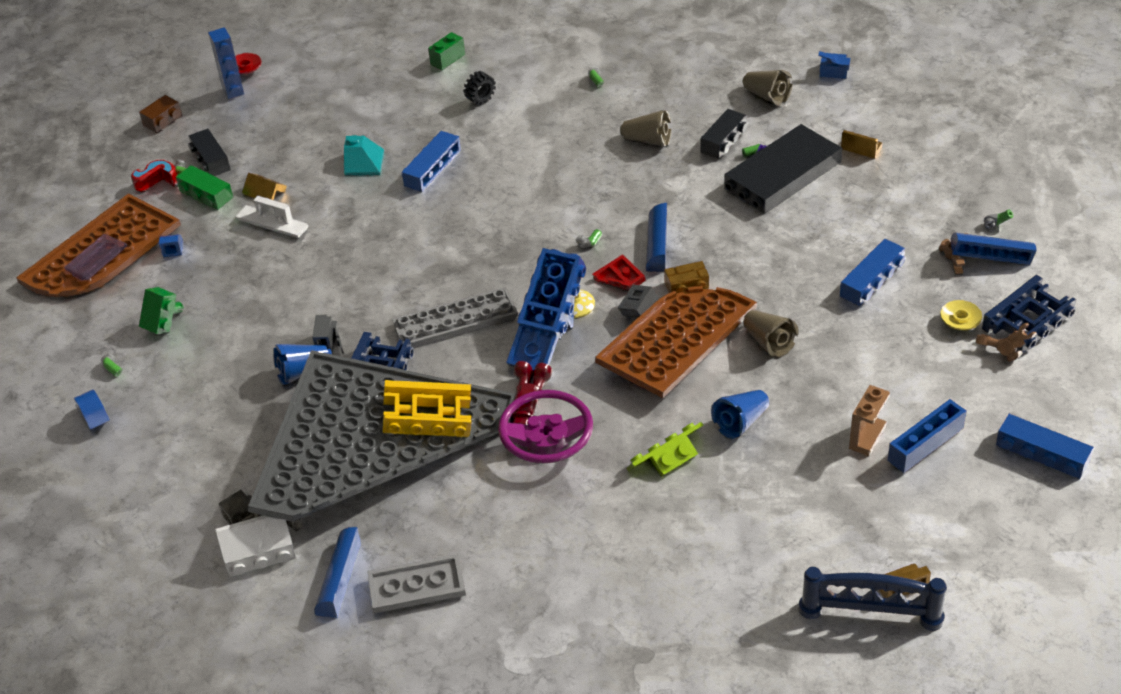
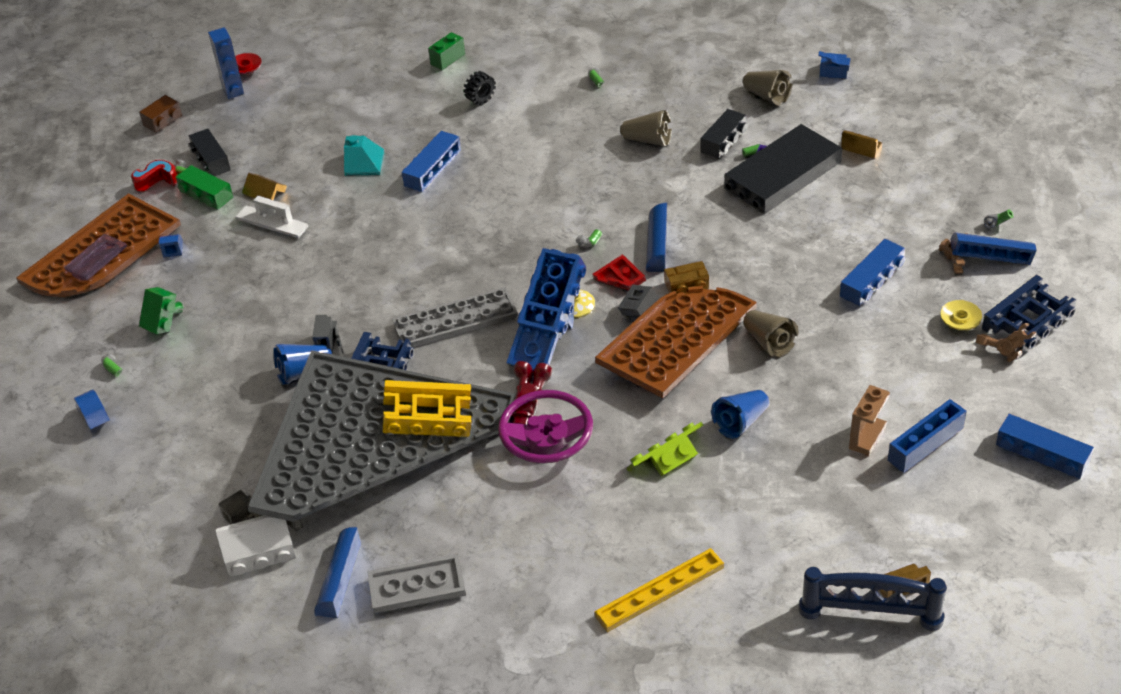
none -> yellow tile [594,548,724,633]

